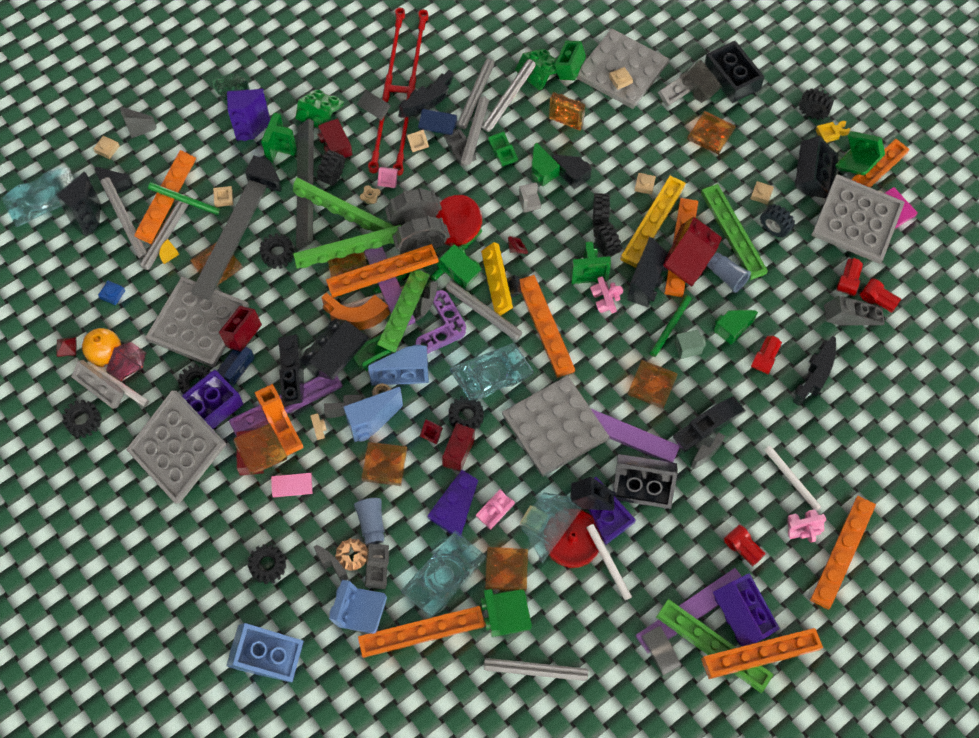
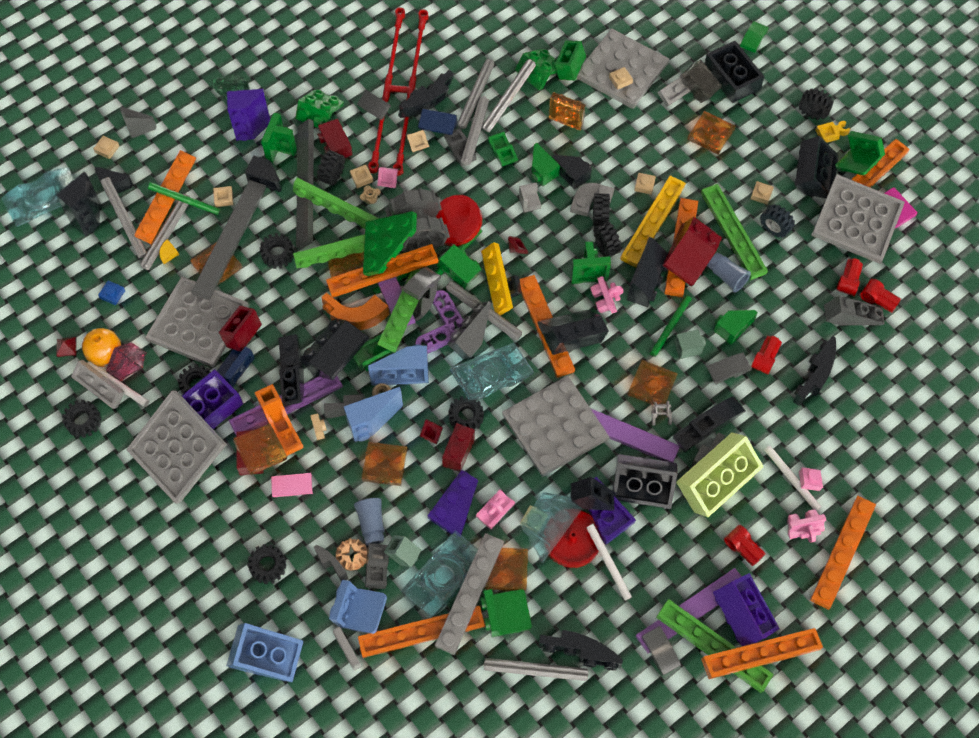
none -> light grey tile [333,626,361,671]
none -> tan plate [350,165,373,188]
none -> green plate [363,211,417,276]
none -> sand green brick [384,535,421,567]
none -> dark grey slope [403,267,441,300]
none -> light grey plate [435,533,504,655]
none -> dark grey slope [447,301,491,359]
none -> black slope [537,310,609,355]
none -> black slope [539,630,623,671]
none -> light grey plate [570,183,614,216]
none -> light grey piece [651,401,672,426]
none -> yellowish green brick [676,433,763,517]
none -> dark grey slope [707,353,752,385]
none -> green slope [740,21,769,53]
none -> bright pink plate [799,467,823,491]

